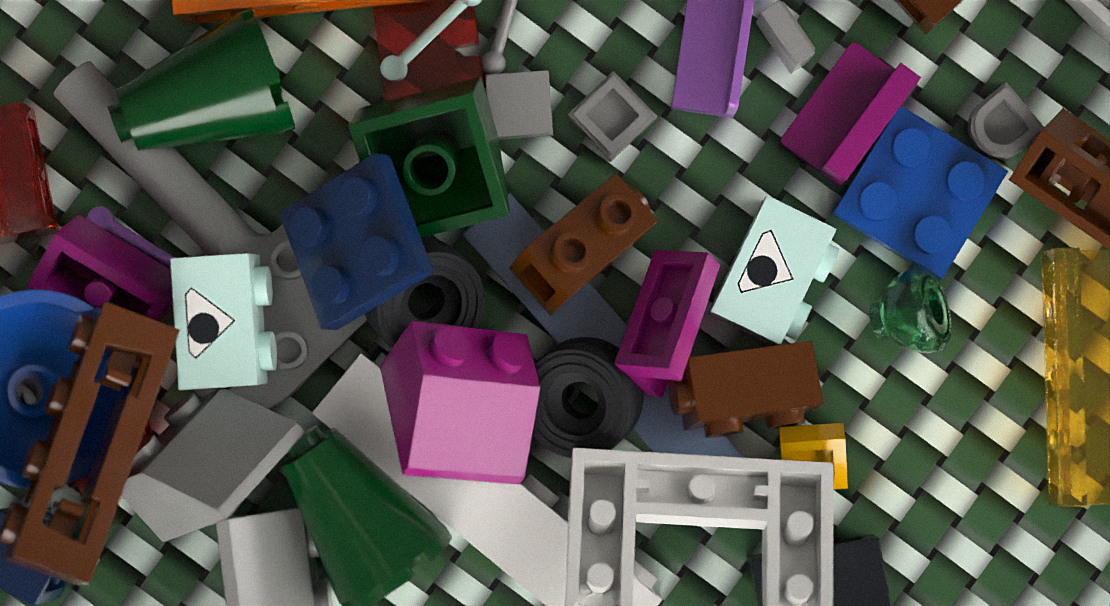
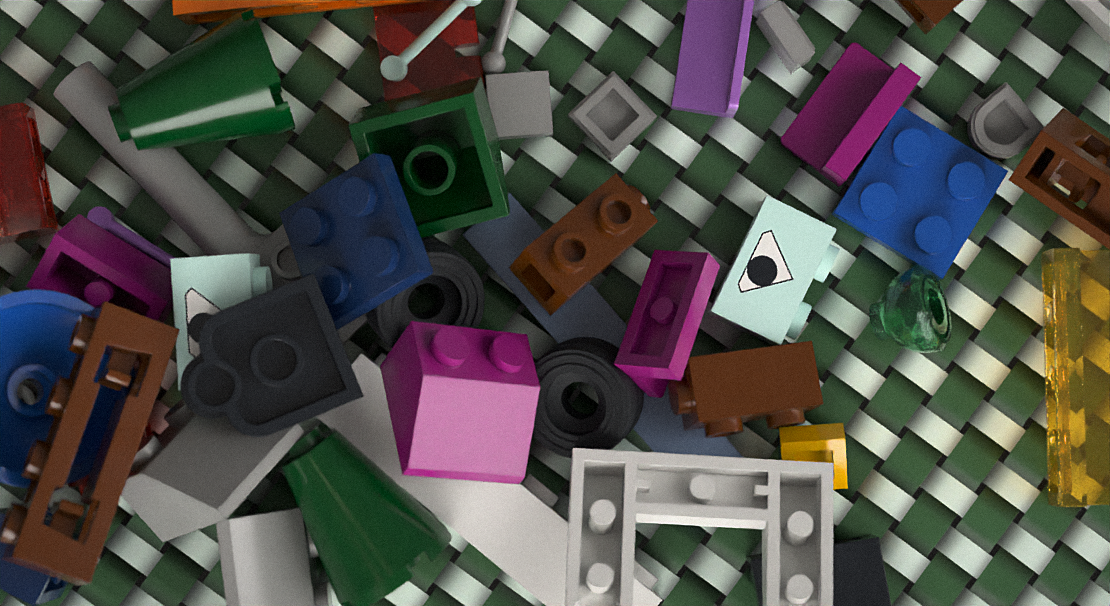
none -> black plate [180,273,364,437]

